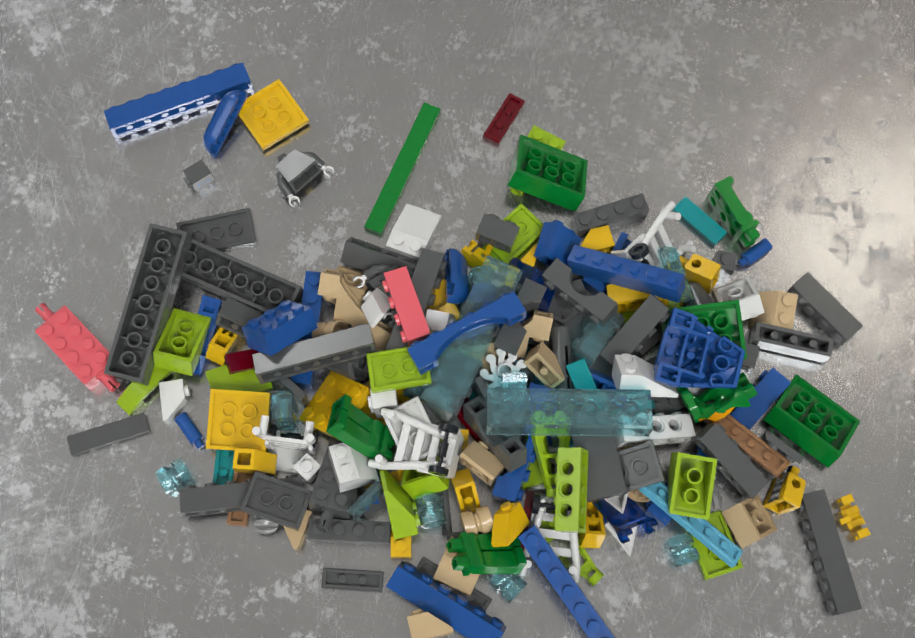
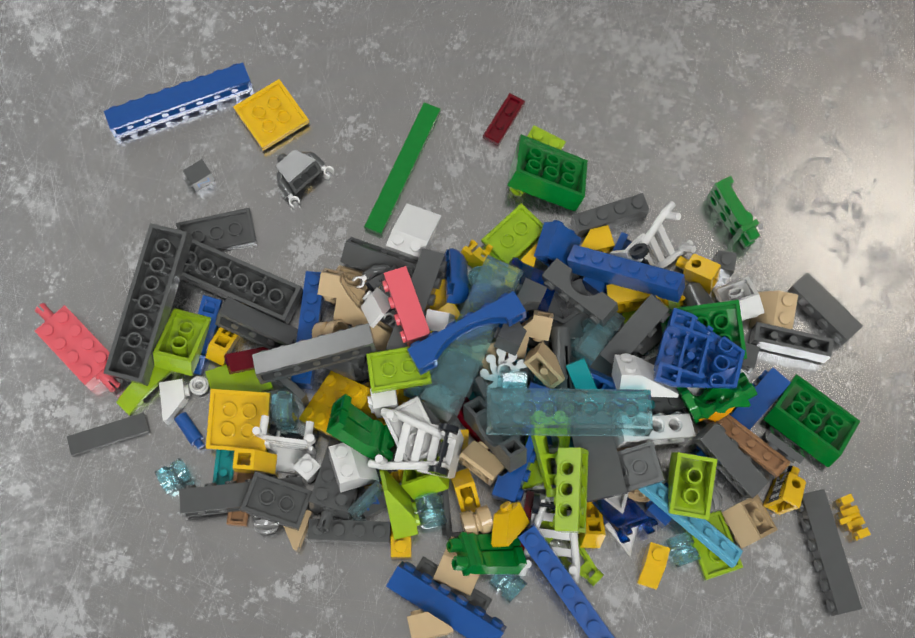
blue brick [203,89,249,158] -> none
blue brick [242,300,318,356] -> none
dark grey tile [321,567,384,593] -> none
dark grey brick [475,213,520,253] -> none
clear light blue plate [658,247,694,303] -> none
teal tile [672,196,727,247] -> none
blue cylinder [737,238,773,267] -> none
none -> white plate [189,376,209,395]
none -> yellow slope [637,542,670,590]

